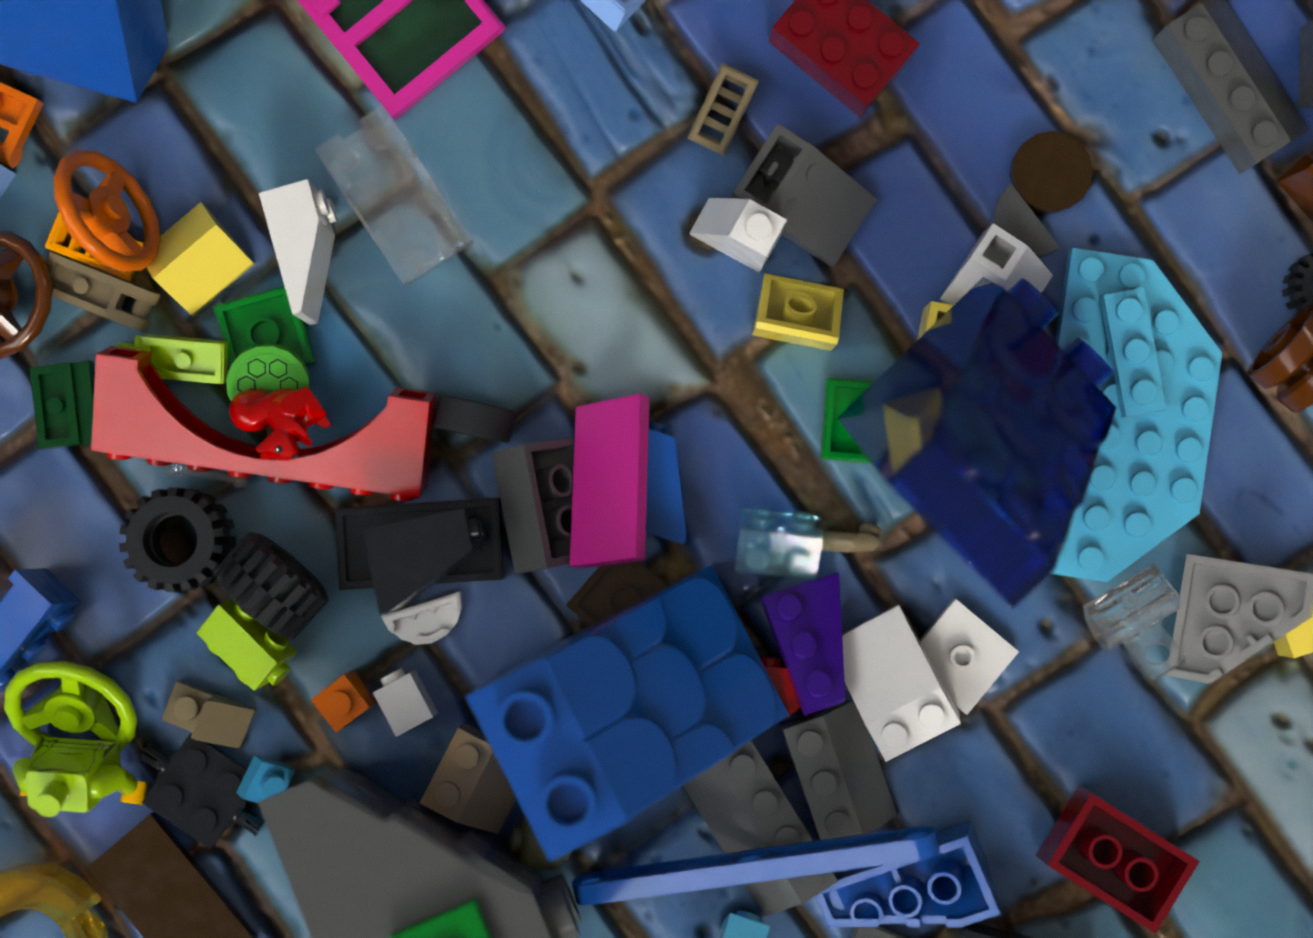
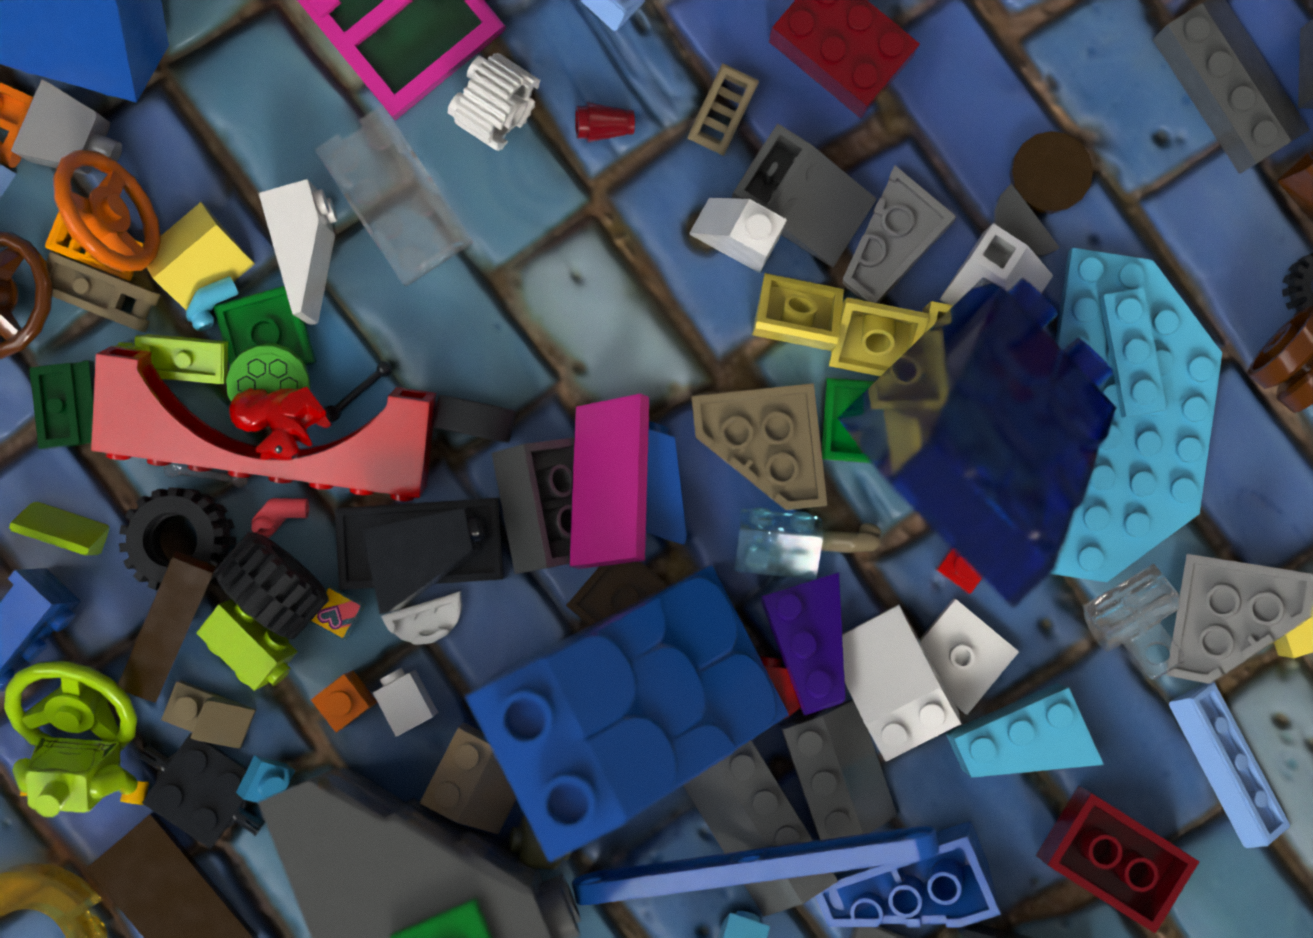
none -> lime slope [9,502,110,556]
none -> light grey torso [11,79,122,174]
none -> dark brown tile [118,550,216,703]
none -> medium azure arm [186,276,238,331]
none -> coral arm [251,498,309,538]
none -> tile [310,585,366,641]
none -> black hinge [324,361,392,422]
none -> white brick [447,53,541,151]
none -> dark red cone [575,102,635,143]
none -> dark tan plate [691,383,827,510]
none -> light yellow slope [829,297,929,382]
none -> light grey wing [843,165,956,304]
none -> red plate [935,537,994,594]
none -> medium azure wedge [946,683,1104,778]
none -> light blue slope [1169,682,1291,848]

